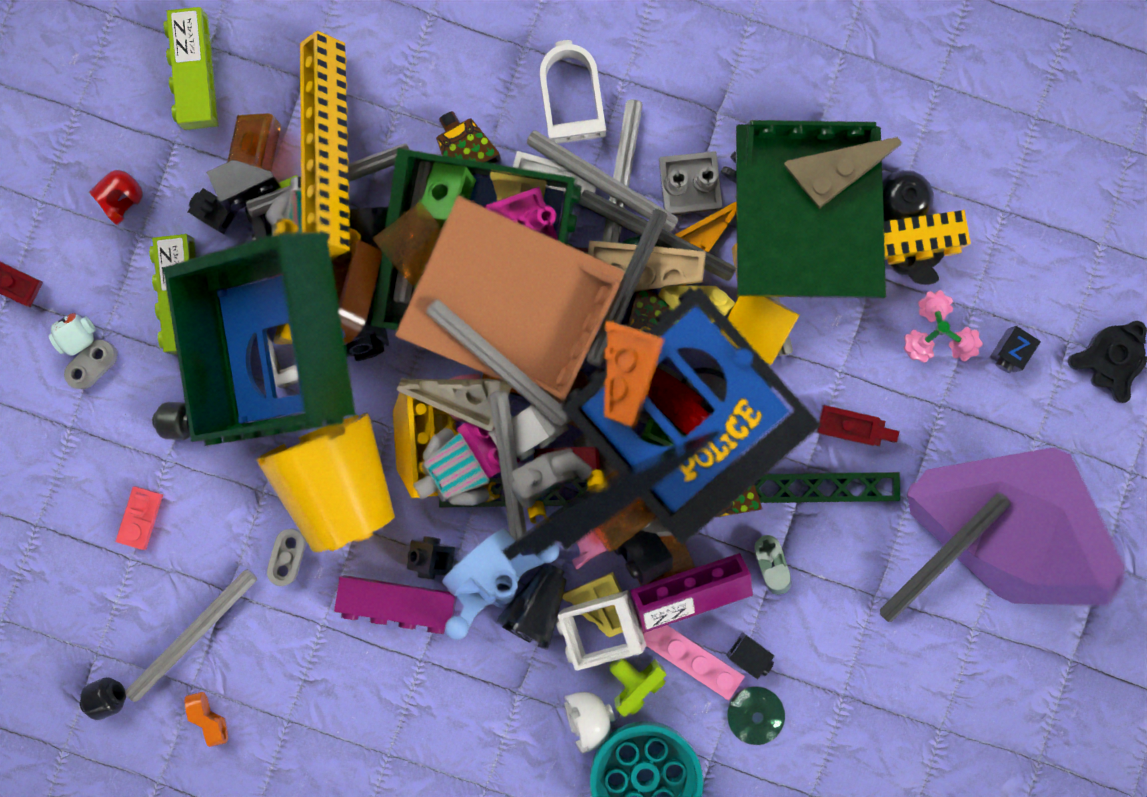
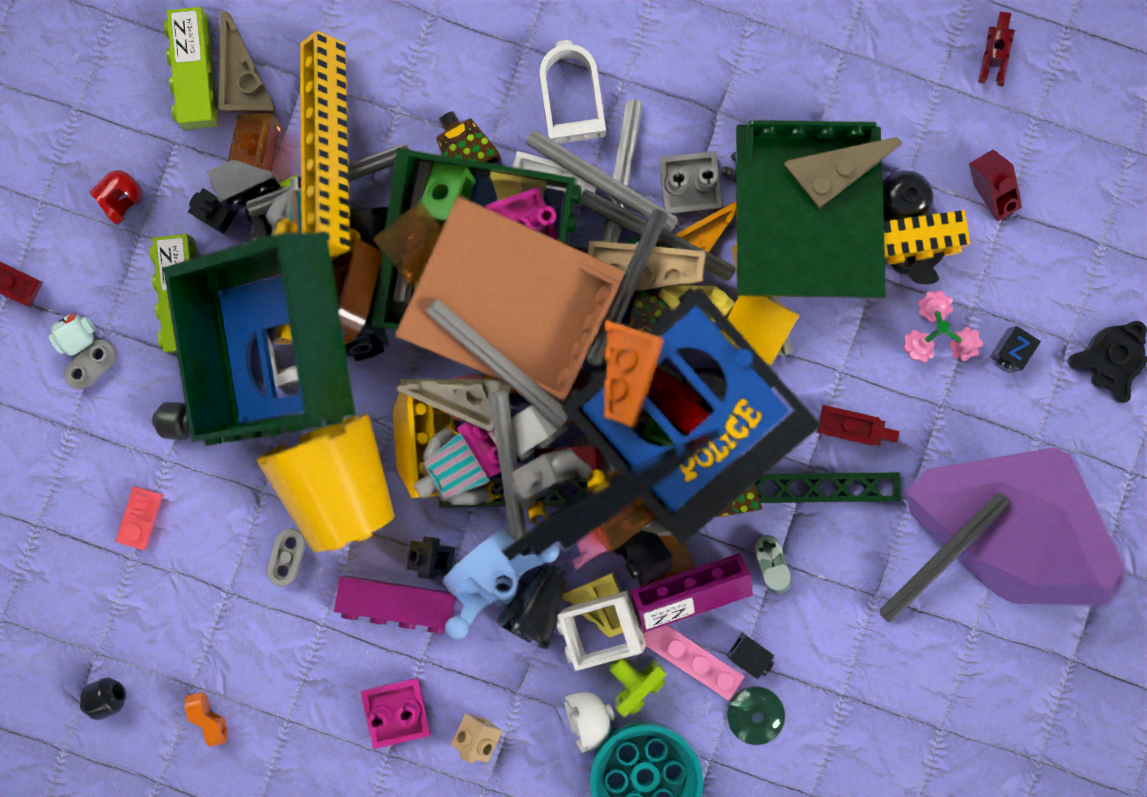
light grey axle [125,569,257,702] -> none
none -> dark tan wing [218,11,276,113]
none -> dark pink plate [361,677,431,749]
none -> tan brick [451,713,503,763]
none -> dark red slope [969,149,1022,221]
none -> dark red hinge [978,12,1015,86]

